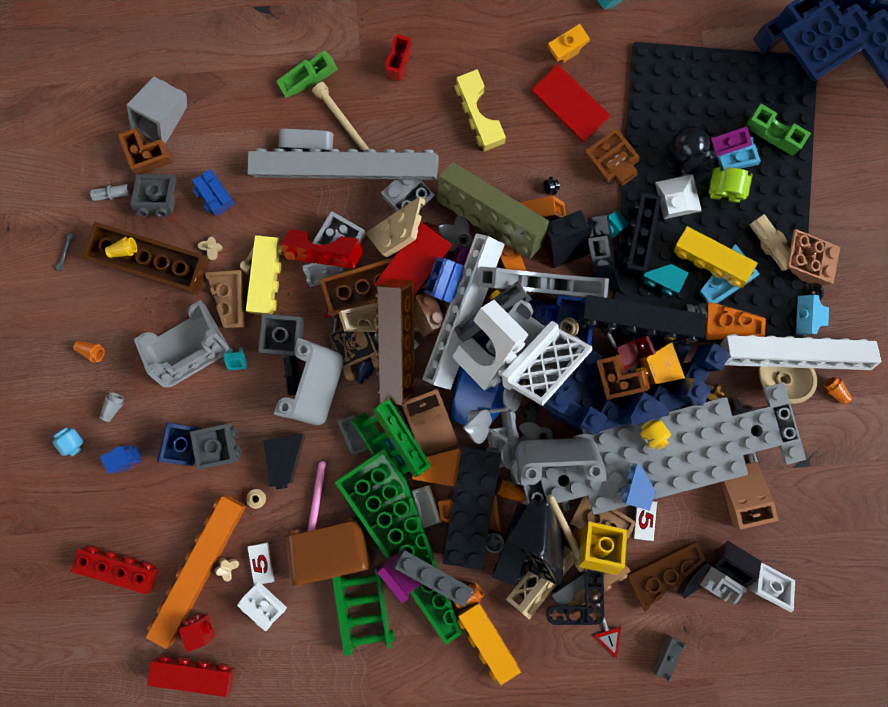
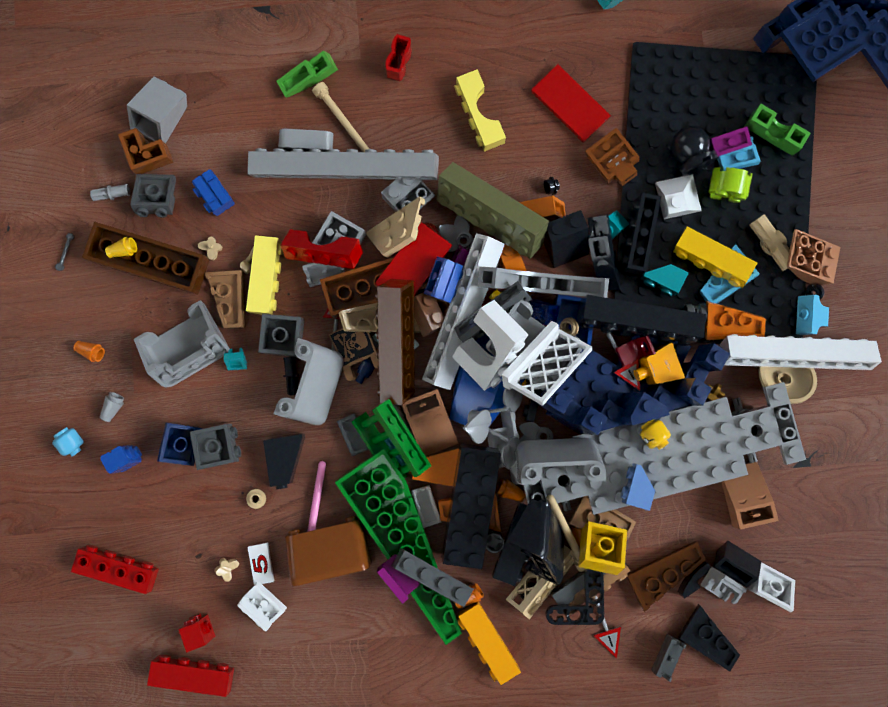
orange brick [146,495,247,649] -> none
green fence [332,566,395,656] -> none
light orange brick [547,24,590,63] -> none
dark orange brick [597,354,650,400] -> none
white tile [633,501,657,541] -> none
orange cone [823,376,852,405] -> none
none -> black wing [678,604,740,672]

